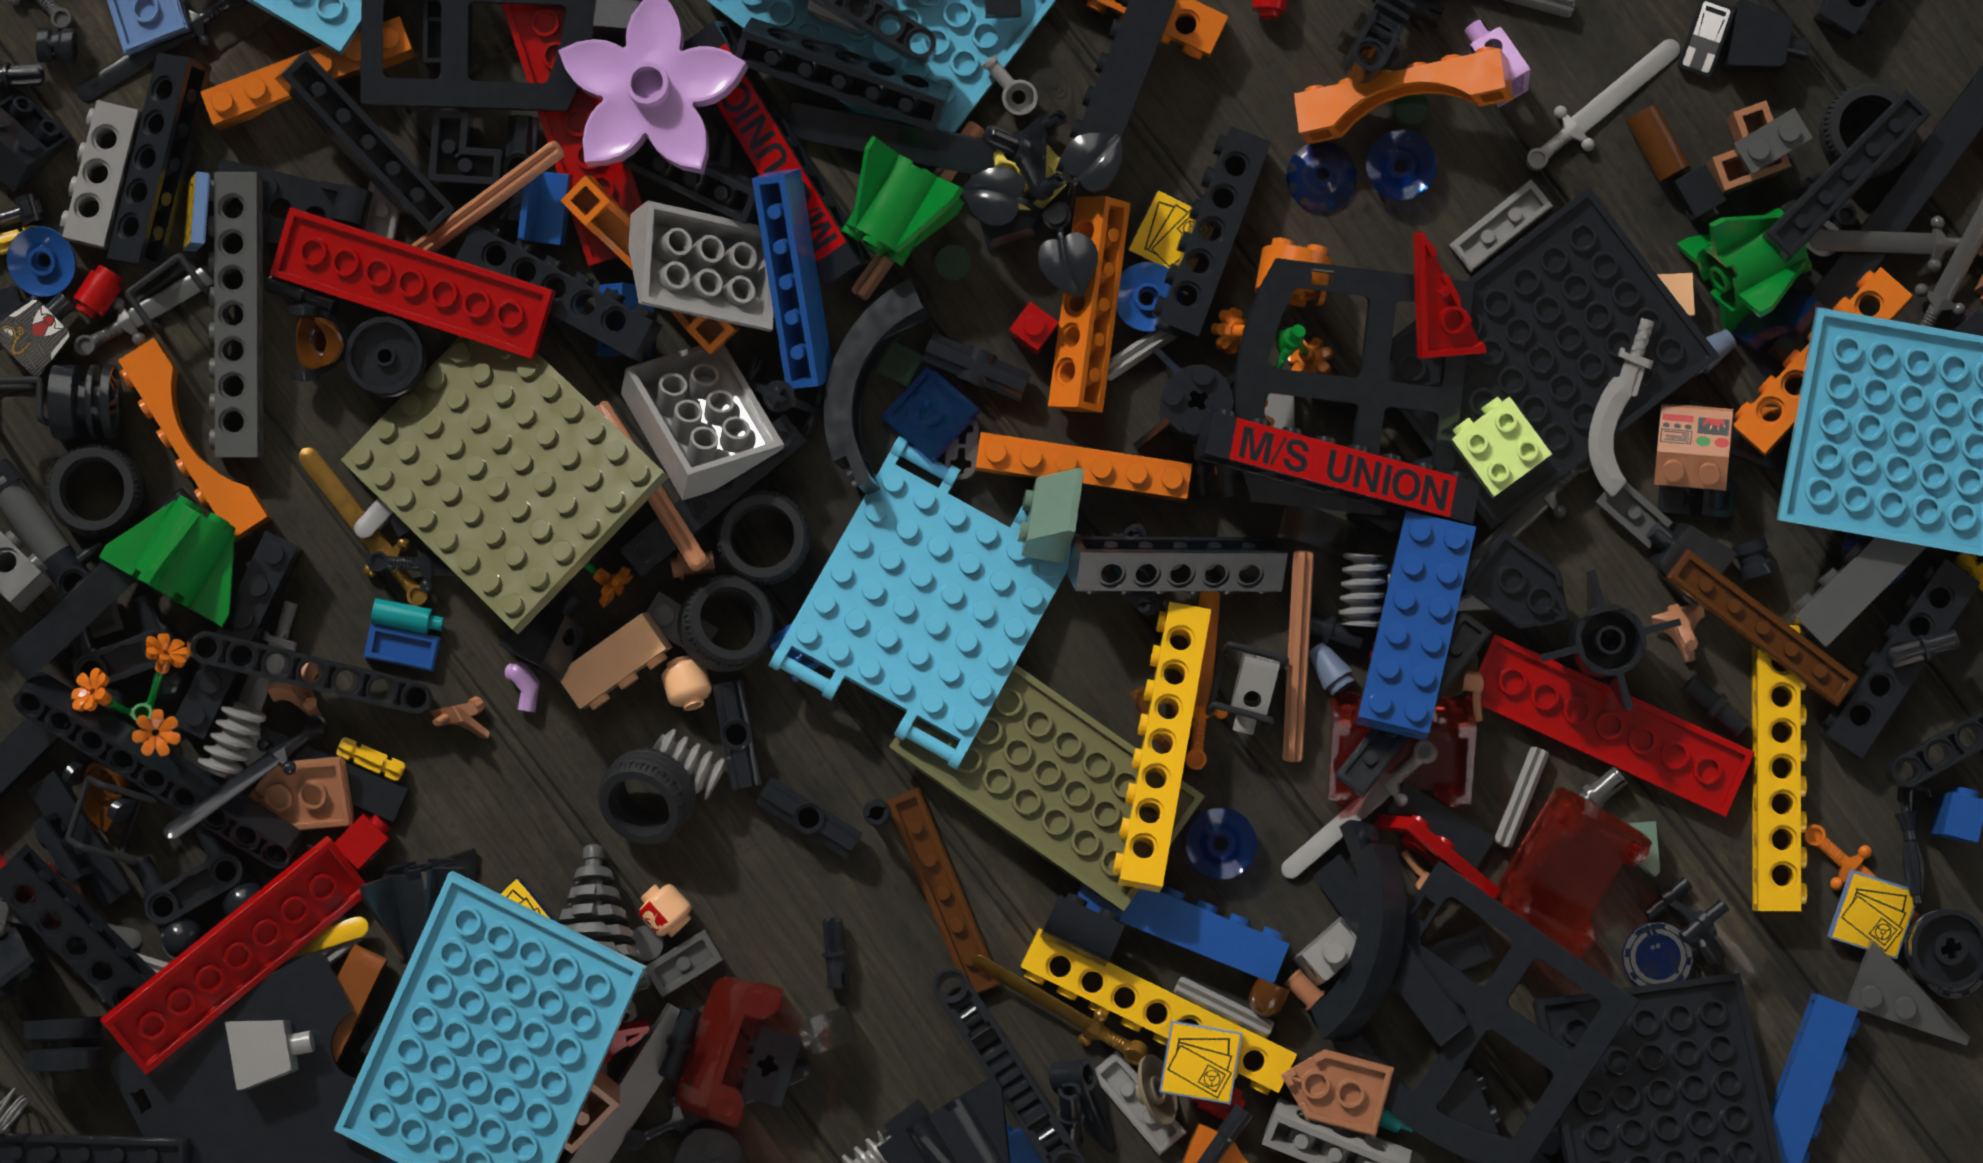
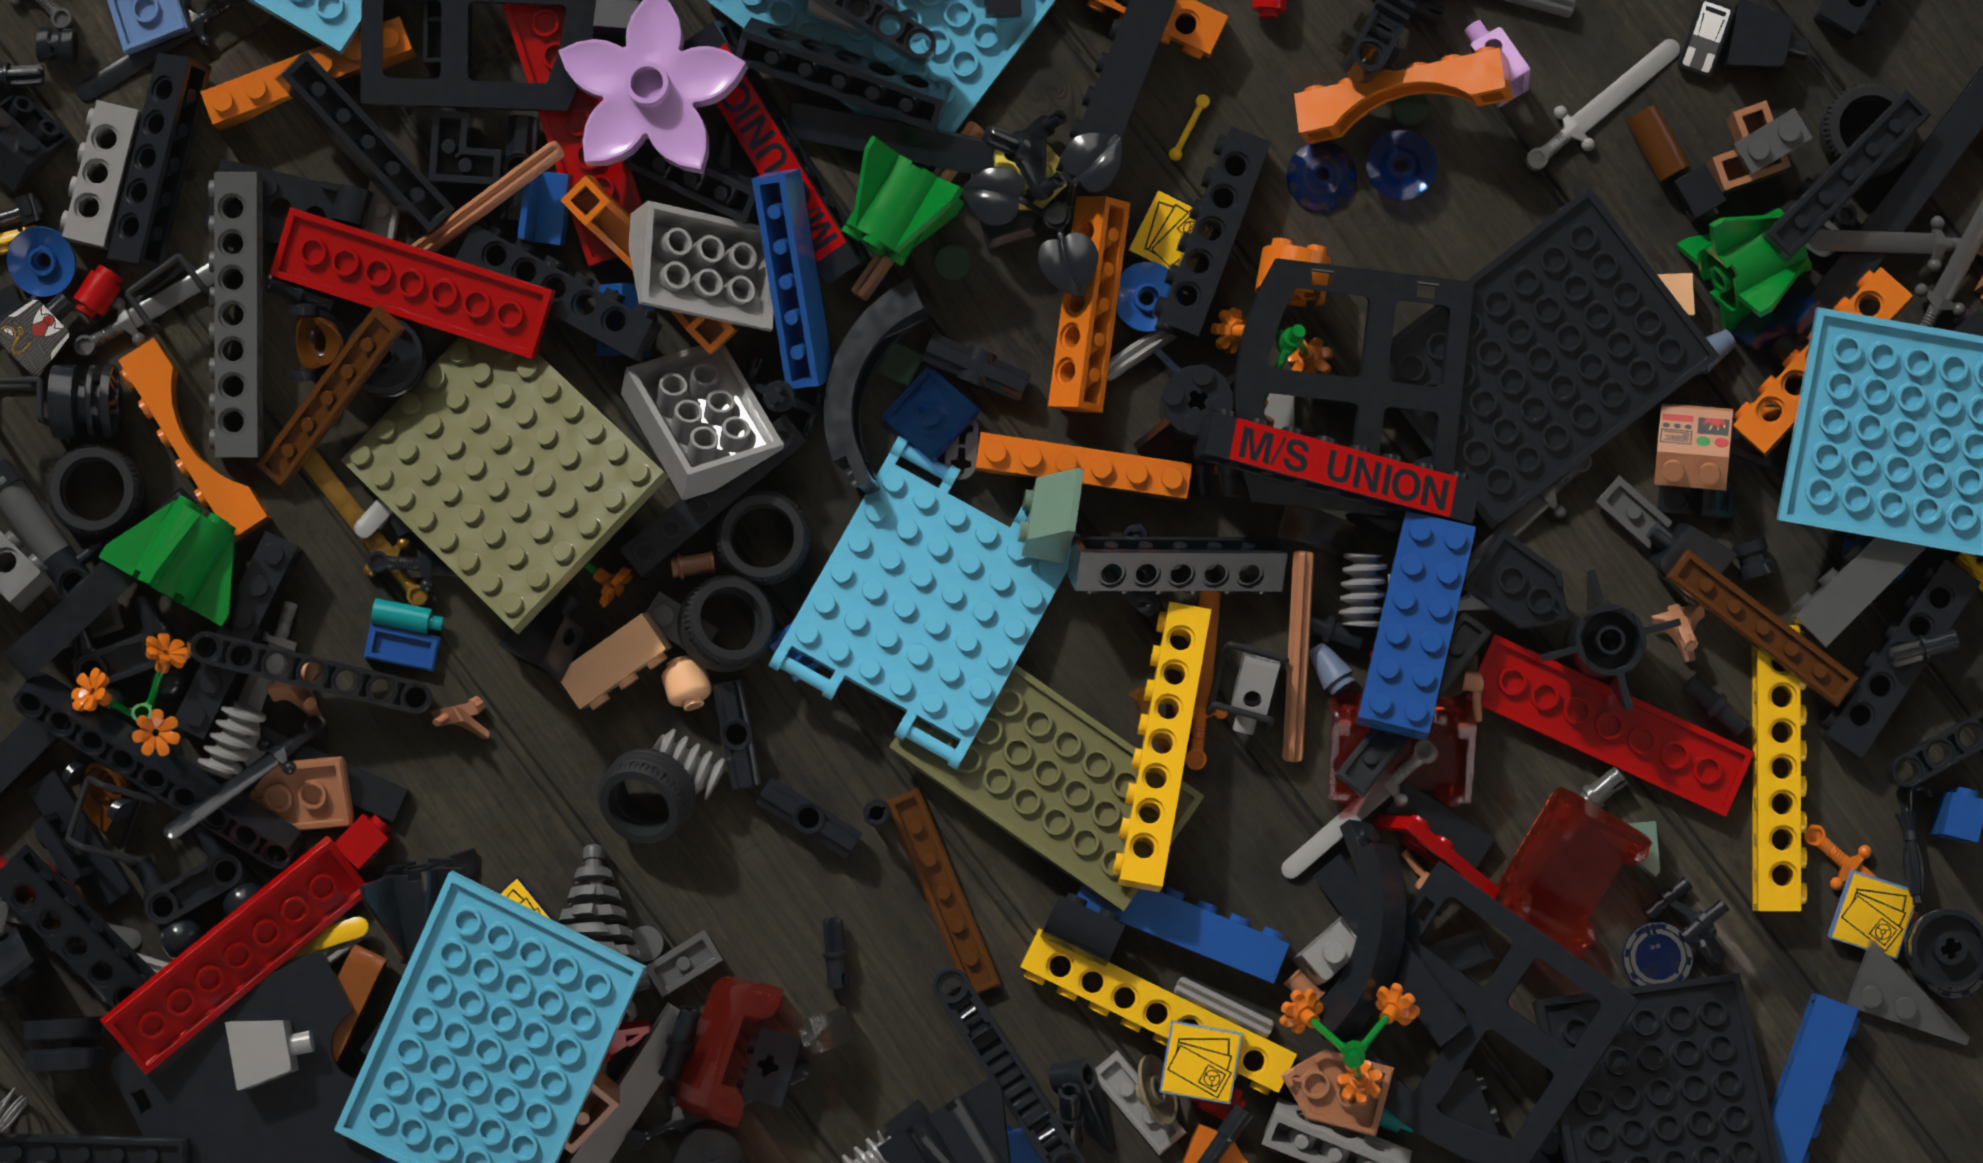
medium blue tile [183,172,210,252] -> none
yellow axle [336,737,405,781] -> none
lavender arm [505,662,540,713] -> none
nougat axle [595,401,708,571] -> none
light nougat head [639,884,692,937] -> none
pearl gold sword [971,955,1149,1066] -> none
light grey bar [981,54,1038,115] -> none
red brick [1009,301,1059,355] -> none
clear blue dish [1186,808,1257,879] -> none
reddish brown piece [1248,977,1290,1017] -> none
red wing [1413,232,1486,358] -> none
light grey tile [1448,179,1553,273] -> none
yellowish green brick [1449,396,1552,498] -> none
light grey axle [1494,747,1549,848] -> none
light grey sword [1588,318,1655,497] -> none
none -> reddish brown tile [256,305,405,488]
none -> yellow hinge [1168,94,1210,161]
none -> orange plant [1279,983,1420,1106]

